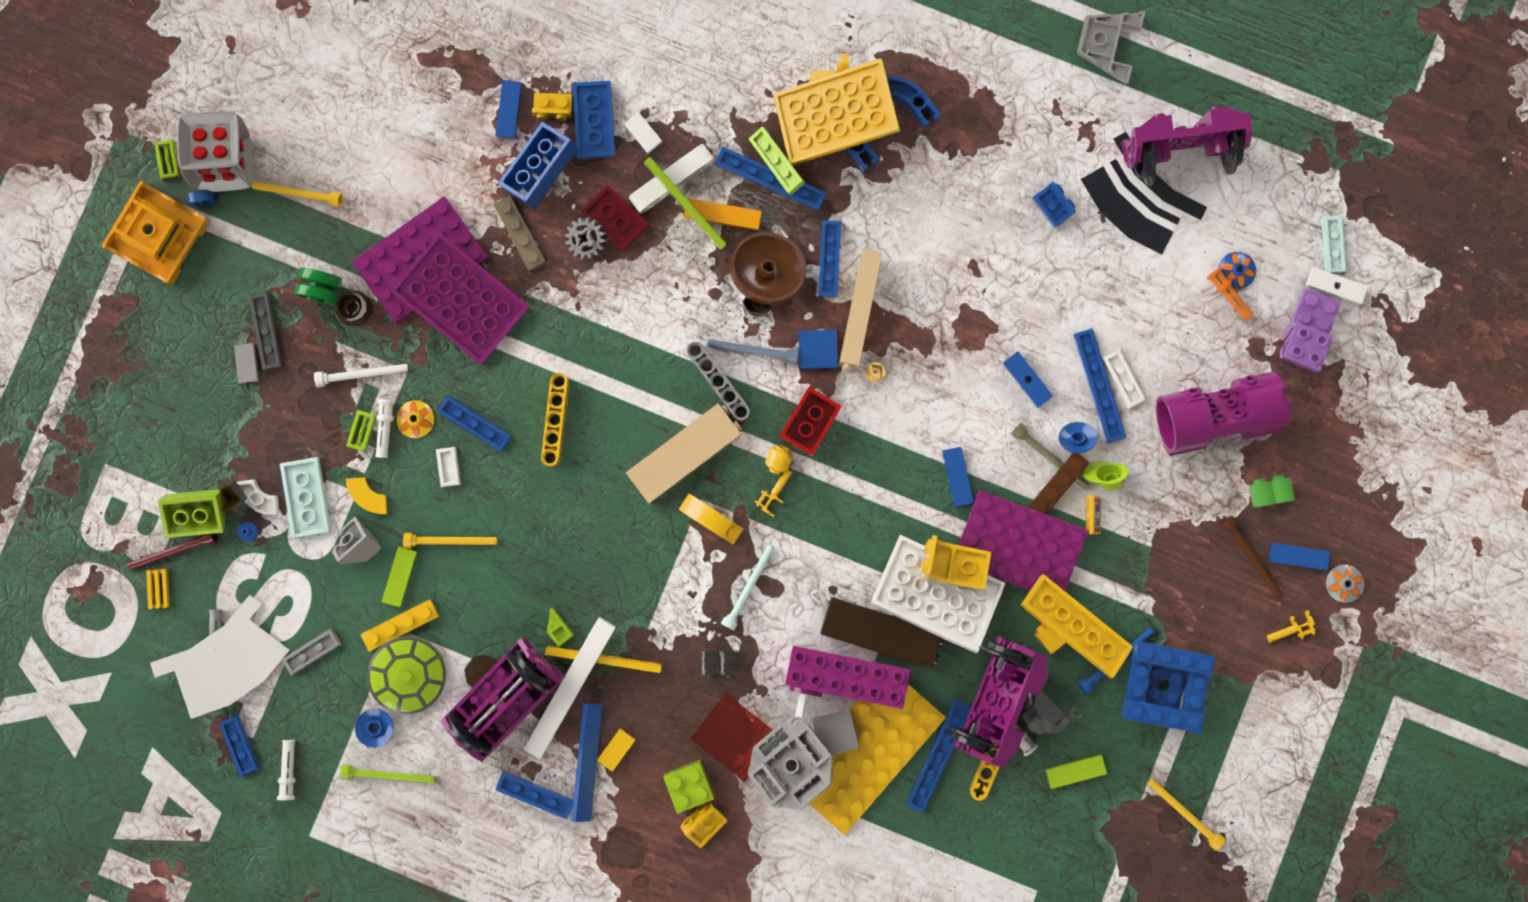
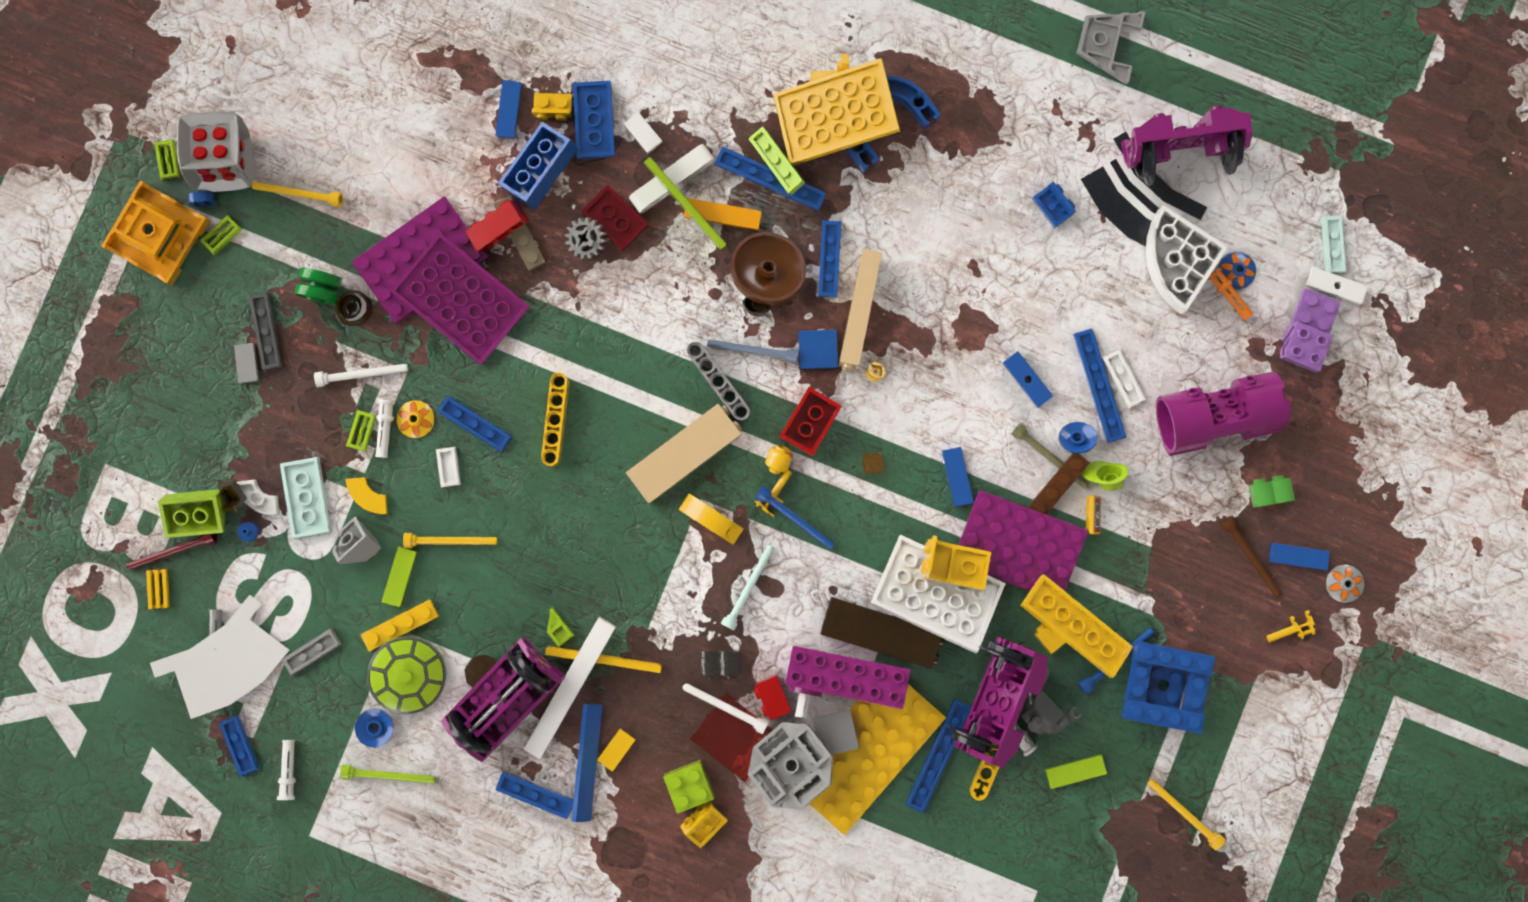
none -> lime tile [200,215,243,255]
none -> red brick [466,200,529,252]
none -> white piece [683,684,769,735]
none -> red brick [753,674,792,721]
none -> blue piece [755,485,834,549]
none -> clear orange tile [862,452,884,474]
none -> white brick [1146,205,1228,314]

